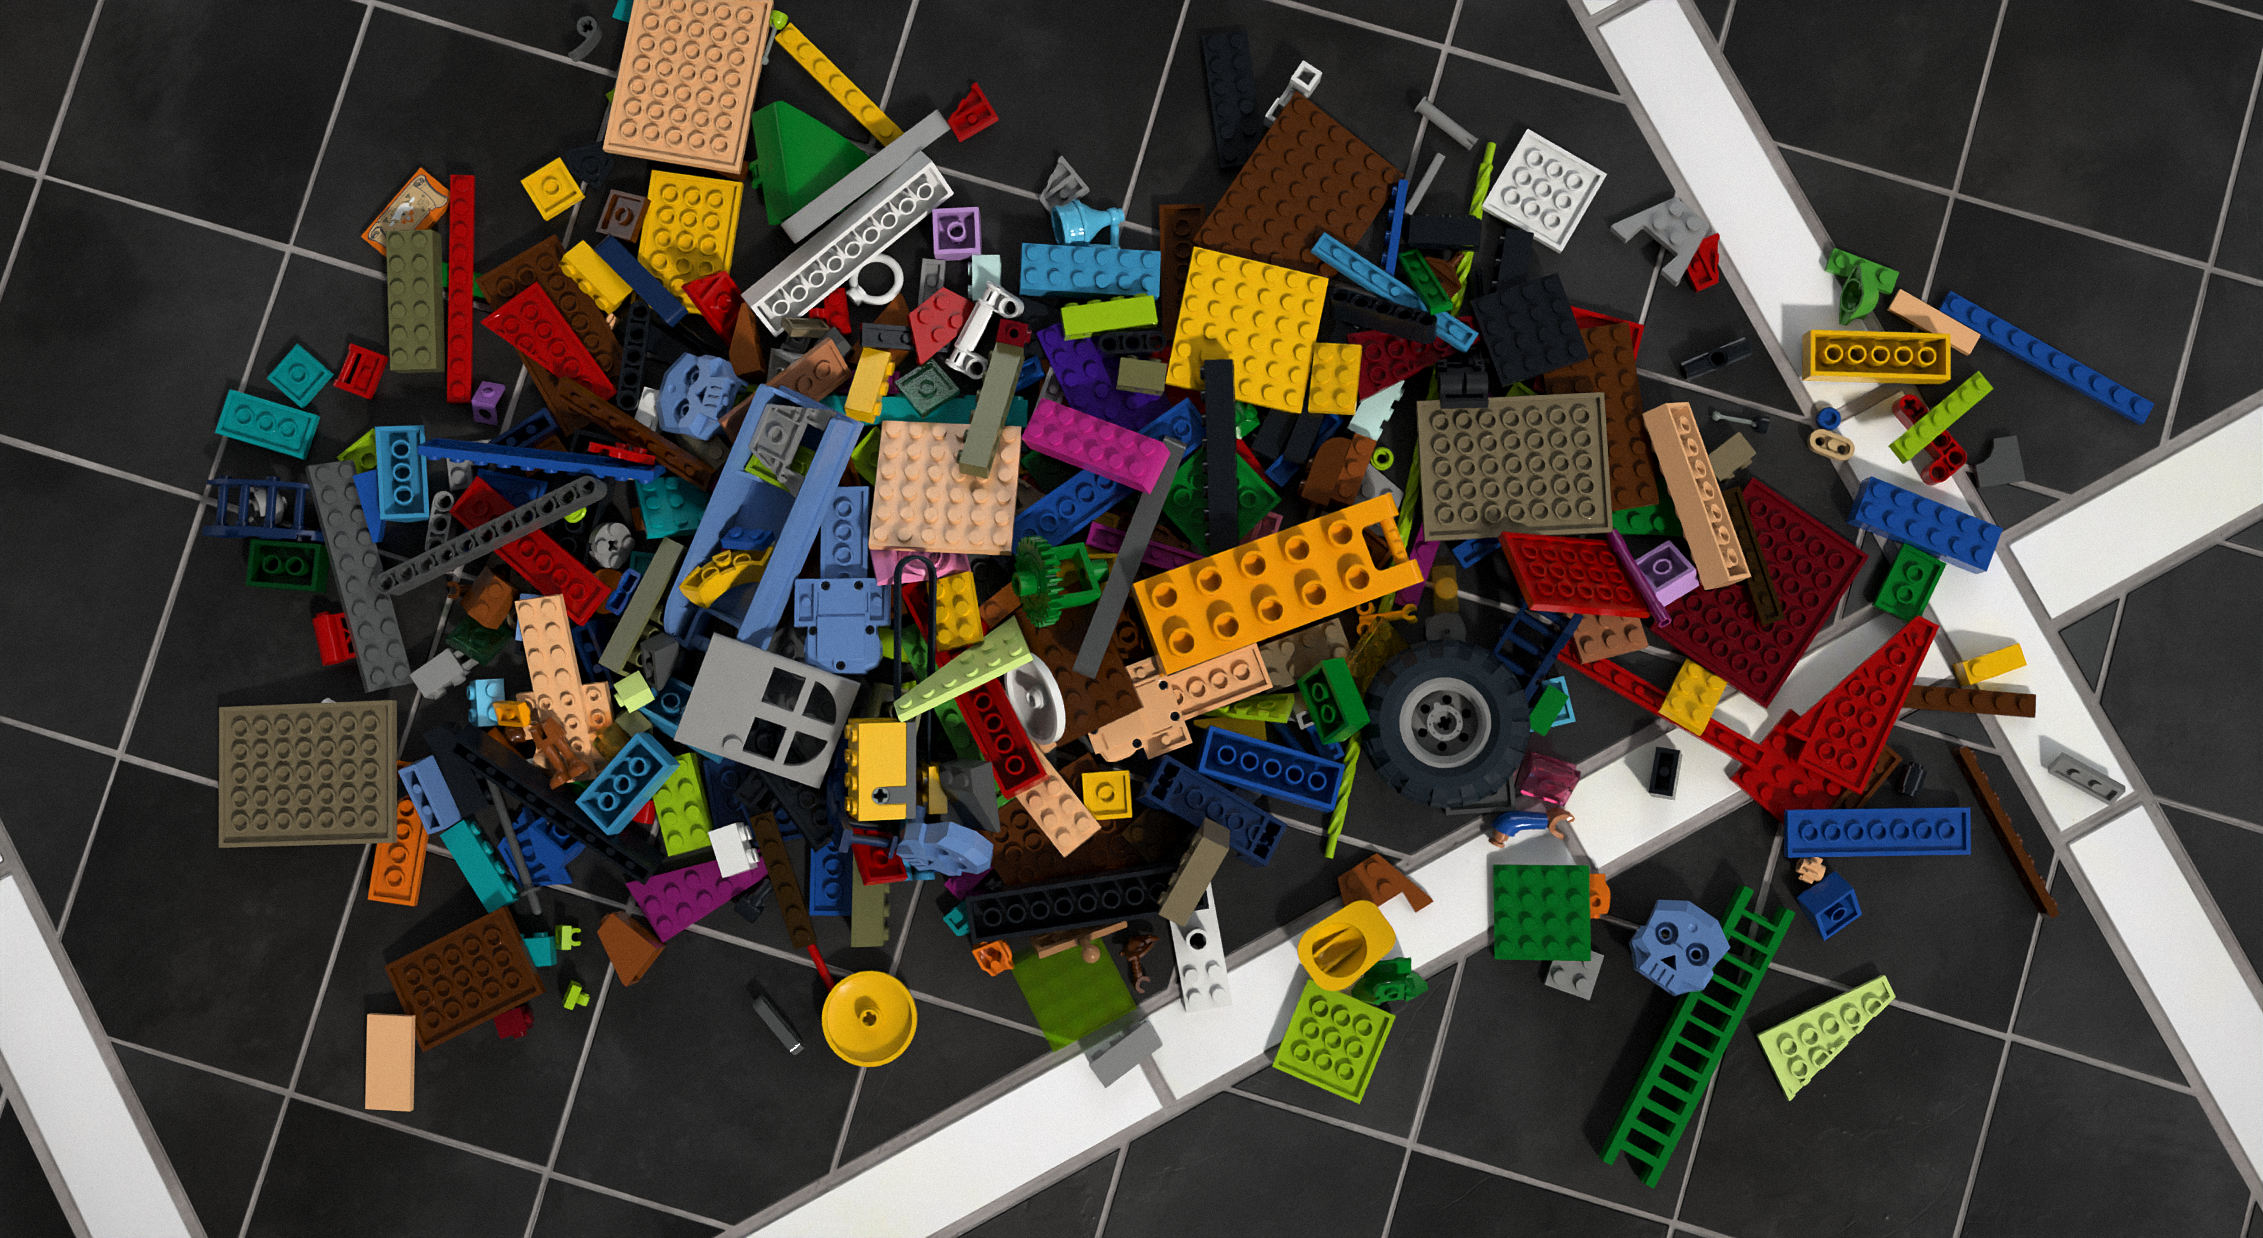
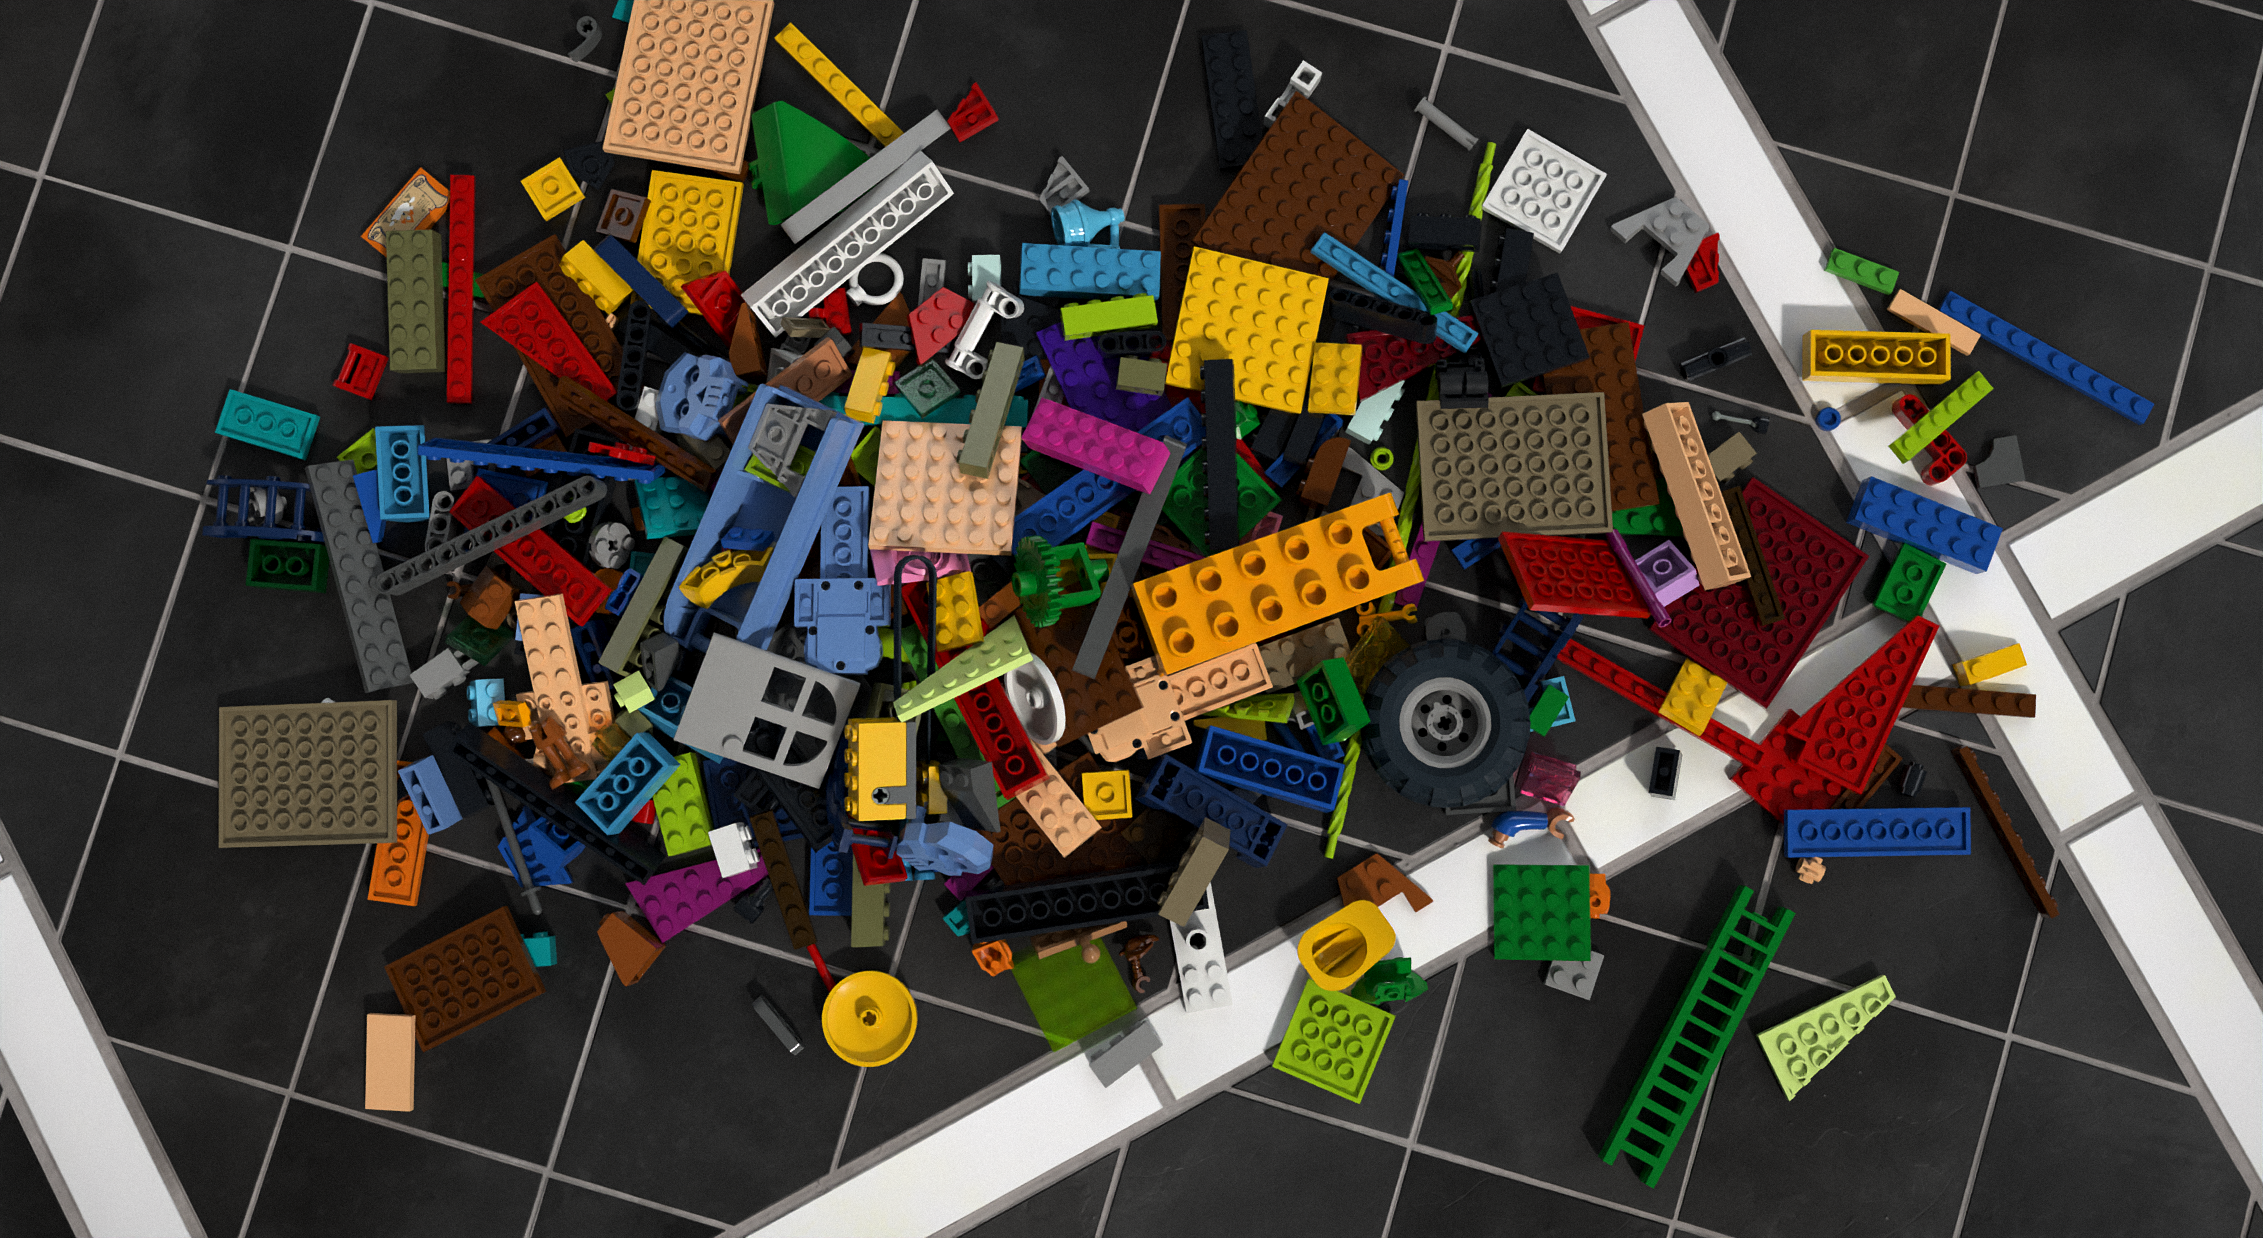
teal plate [267,344,334,409] -> none
red piece [312,611,356,666] -> none
teal brick [439,820,520,913] -> none
medium lavender bracket [471,381,505,425] -> none
dark red brick [493,1005,534,1039] -> none
lime tile [555,925,581,950] -> none
lime tile [562,980,590,1010] -> none
hinge [761,10,788,65] -> none
lavender brick [932,207,982,261] -> none
dark red brick [996,318,1032,347] -> none
dark orange brick [1329,433,1377,508] -> none
light grey tile [1403,153,1445,221] -> none
clear yellow tile [1431,565,1459,614] -> none
nougat plate [1564,613,1649,665] -> none
medium blue brick [1629,900,1730,996] -> none
blue slope [1797,871,1862,941] -> none
tan plate [1807,429,1855,462] -> none
bright green hat [1839,265,1879,326] -> none
light grey plate [2048,752,2126,806] -> none

